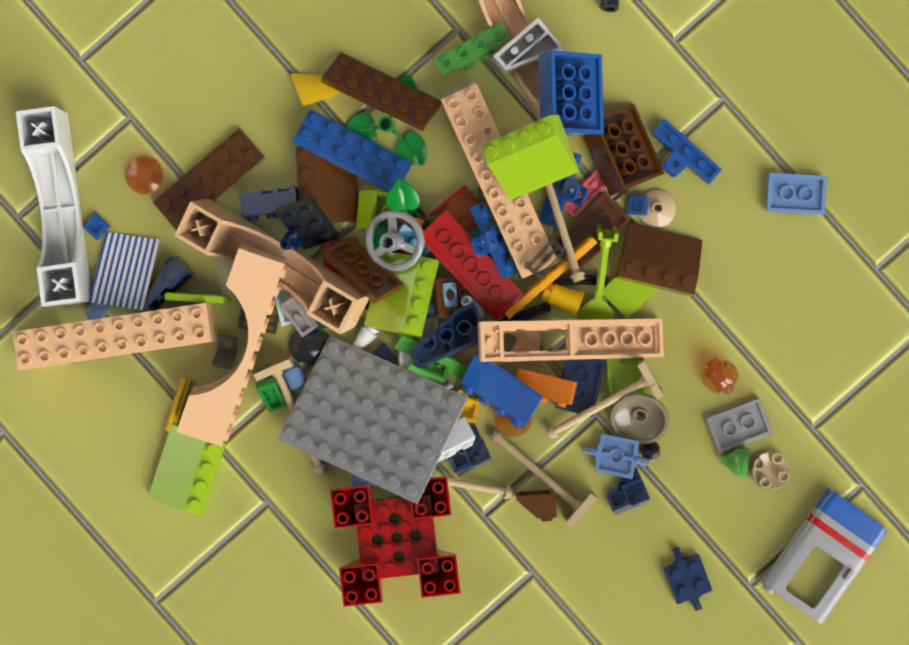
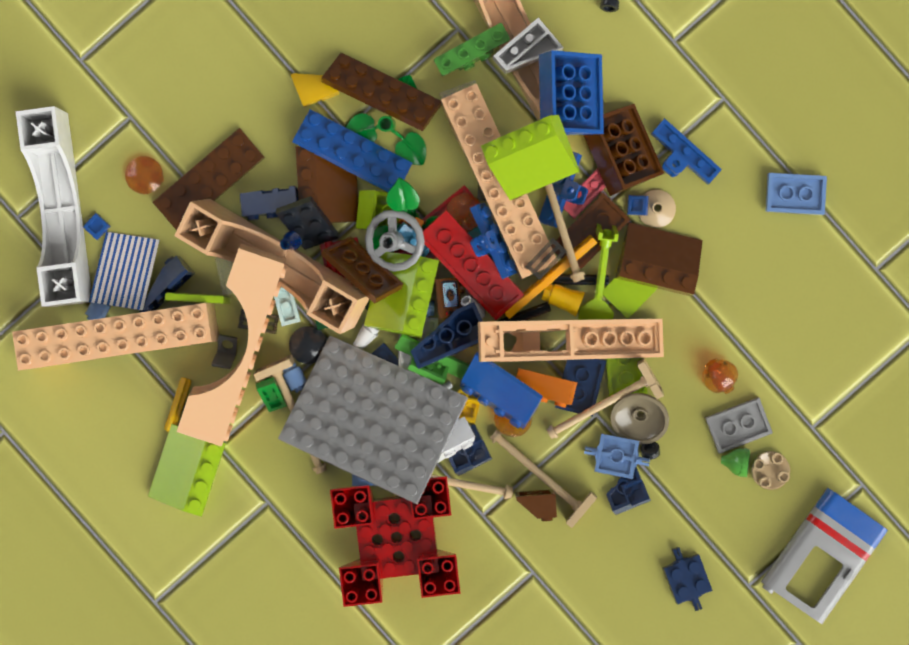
light grey plate [279,296,318,337] -> none

